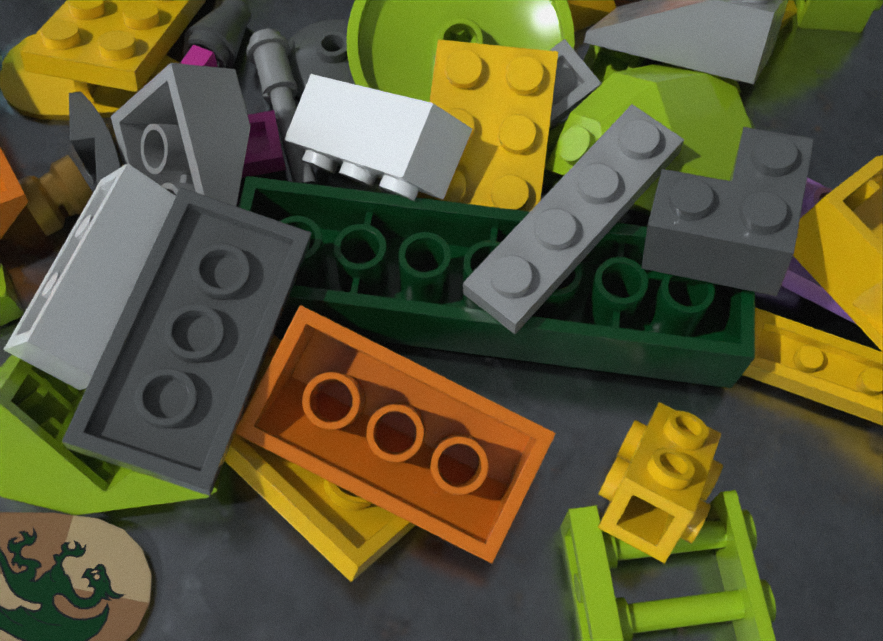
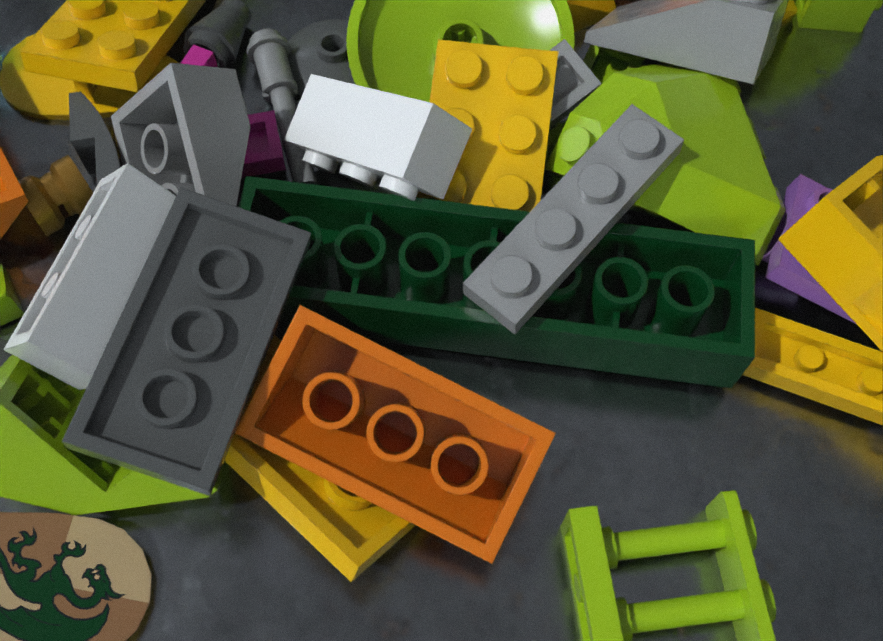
yellow brick [598,402,723,563] -> none
dark grey brick [641,127,814,296] -> none

